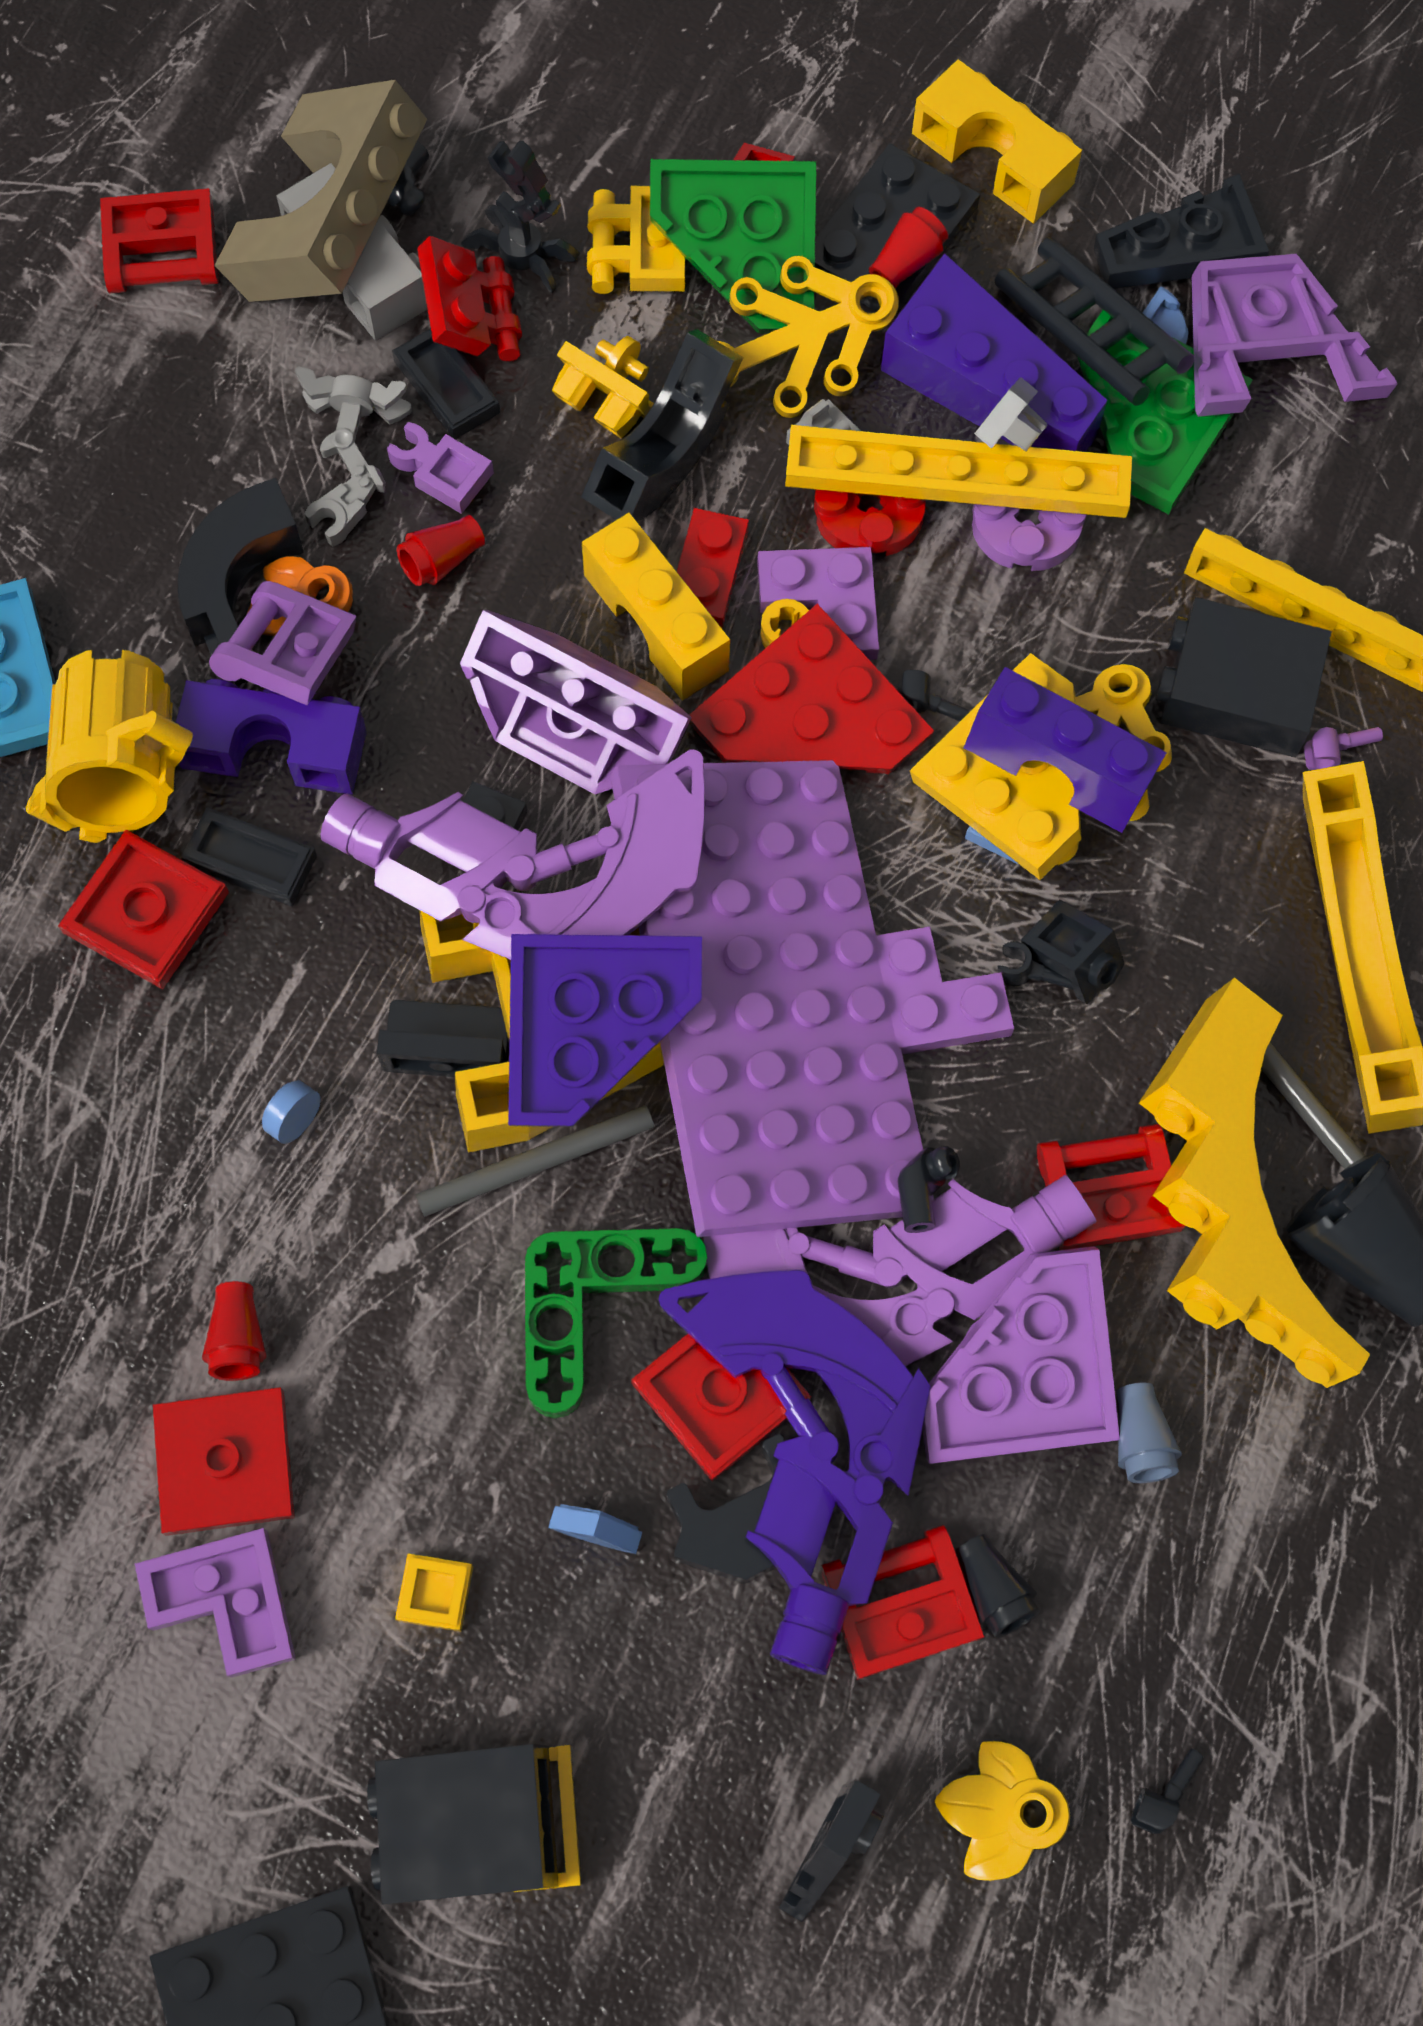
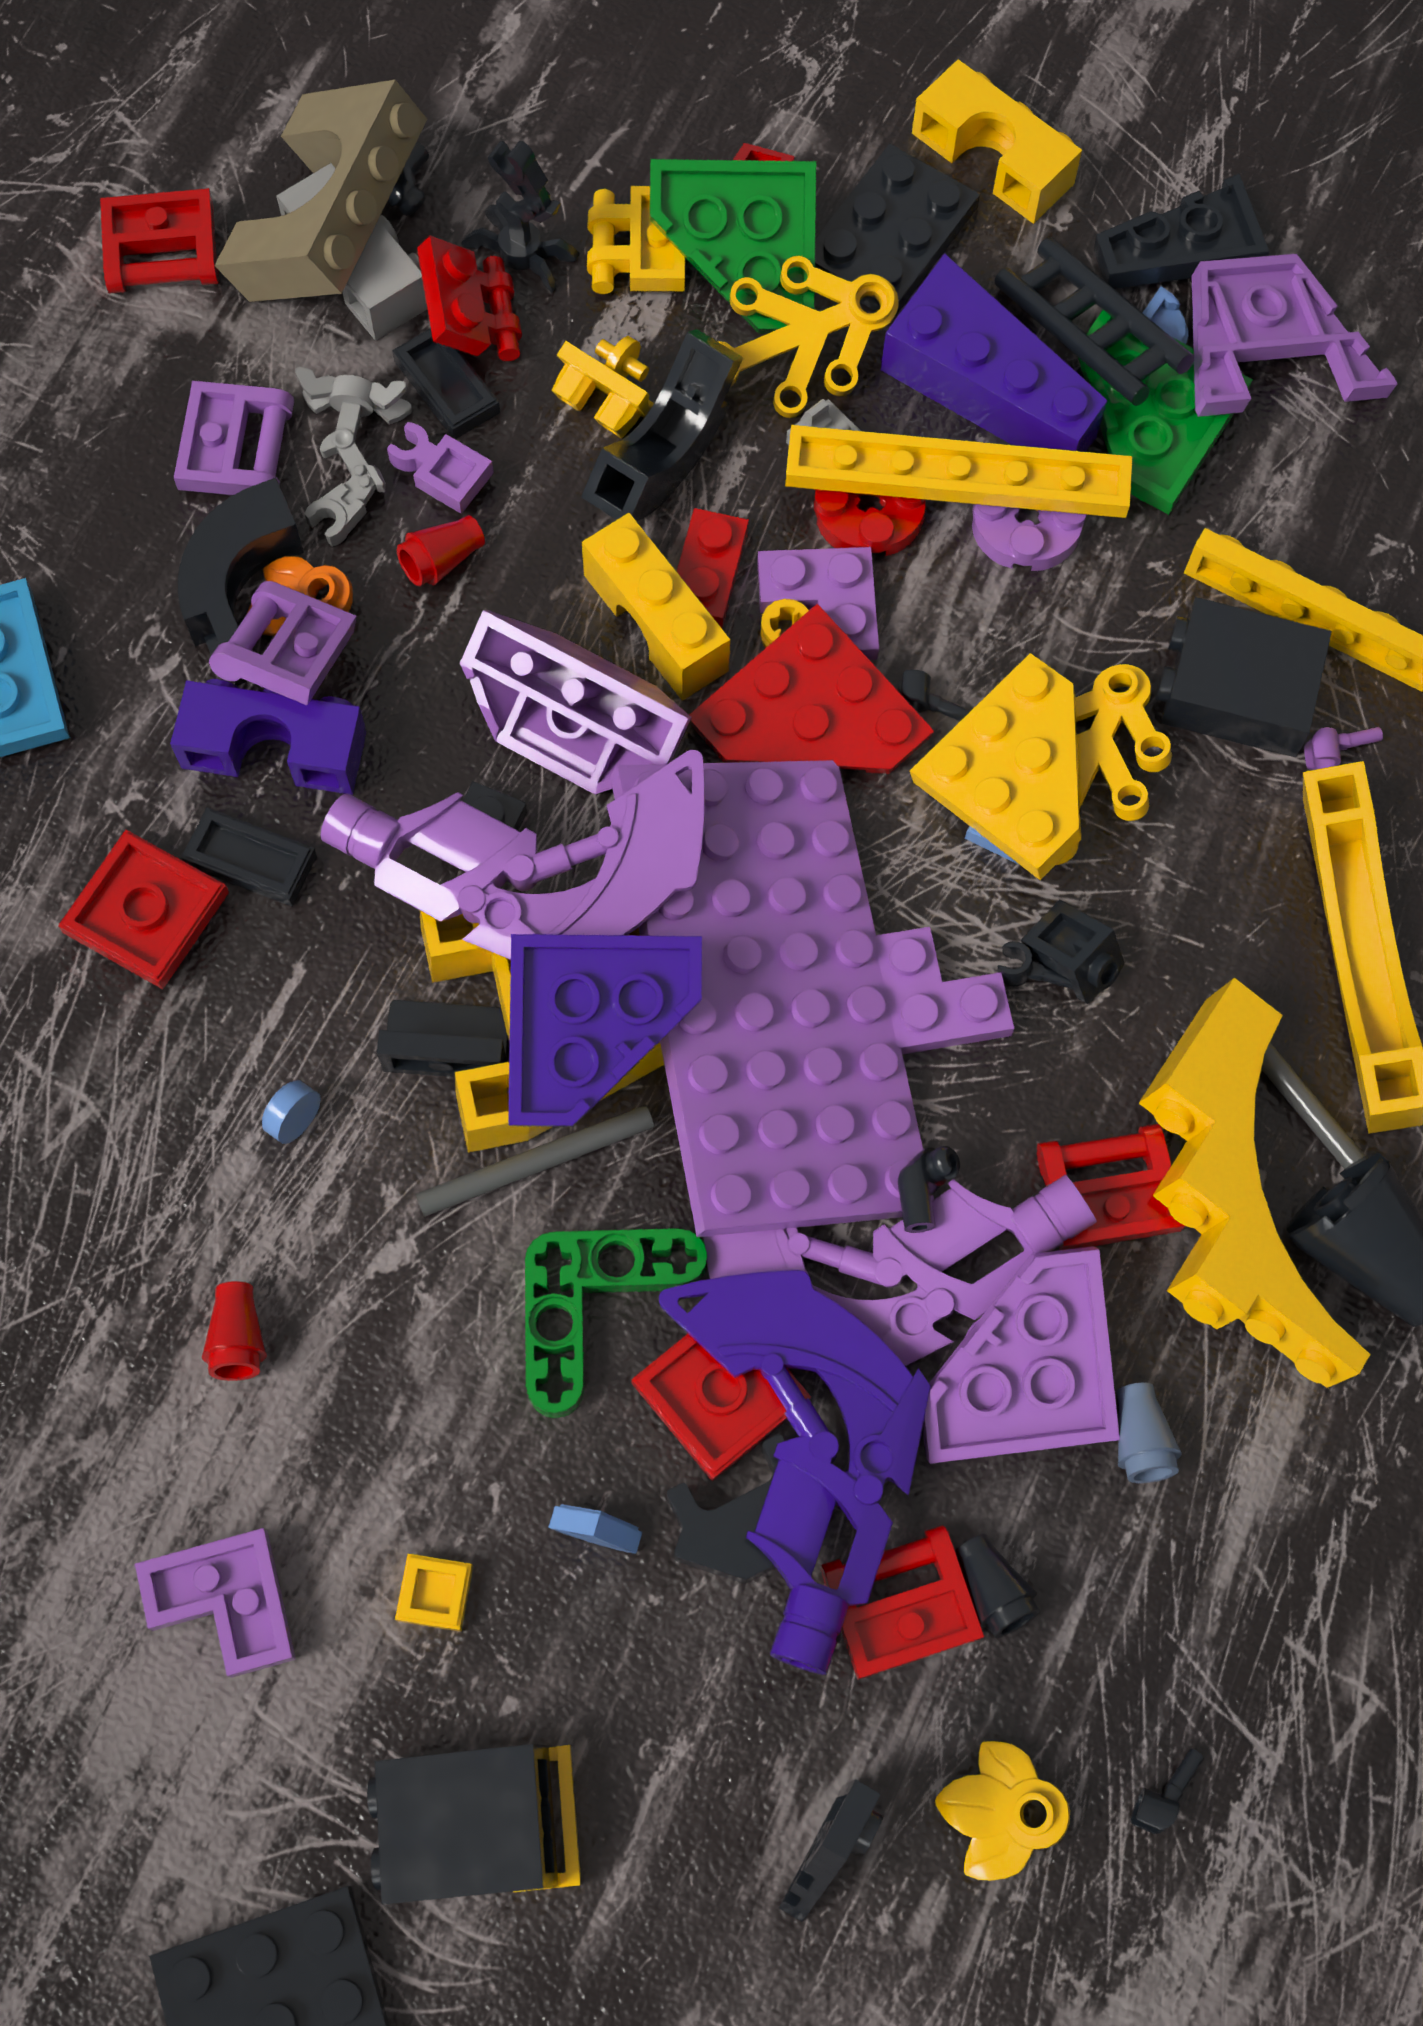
yellow container [26,650,193,843] -> none
red plate [153,1387,295,1536] -> none
red cone [868,207,948,288] -> none
dark purple arch [963,667,1167,833] -> none
light grey tile [974,377,1047,451] -> none
none -> medium lavender plate [174,381,295,495]

